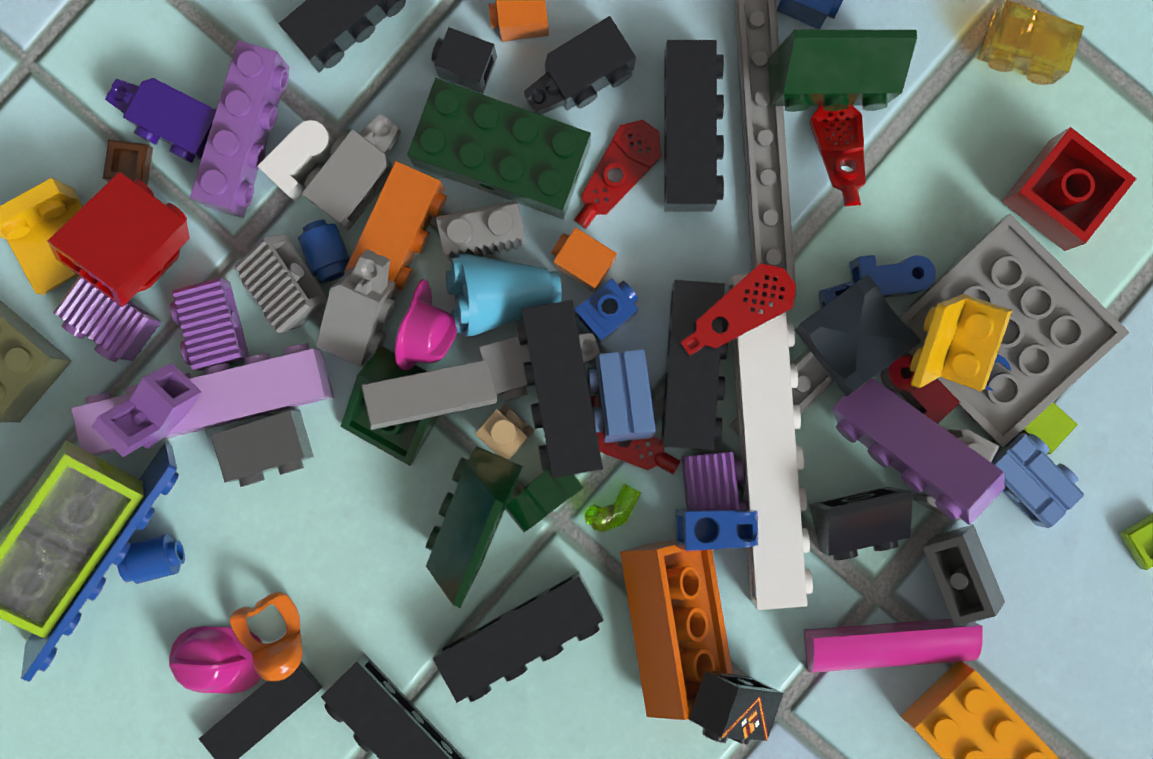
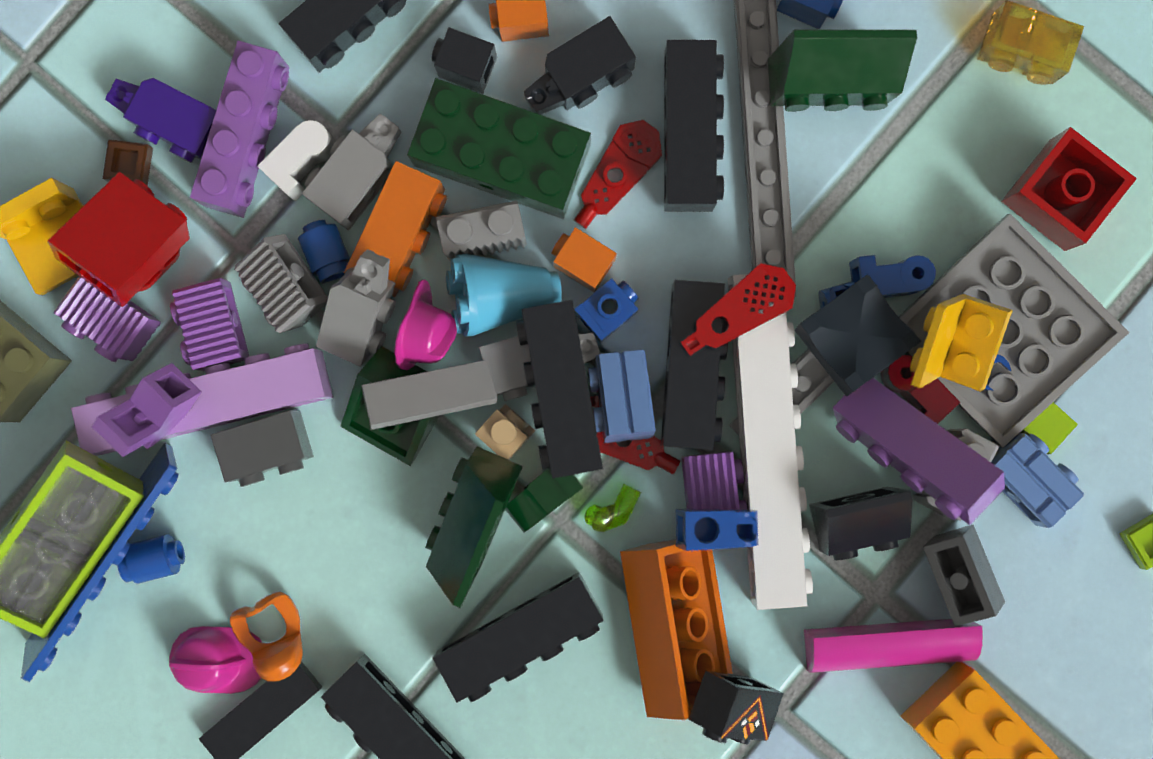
red piece [809,105,866,206] -> none

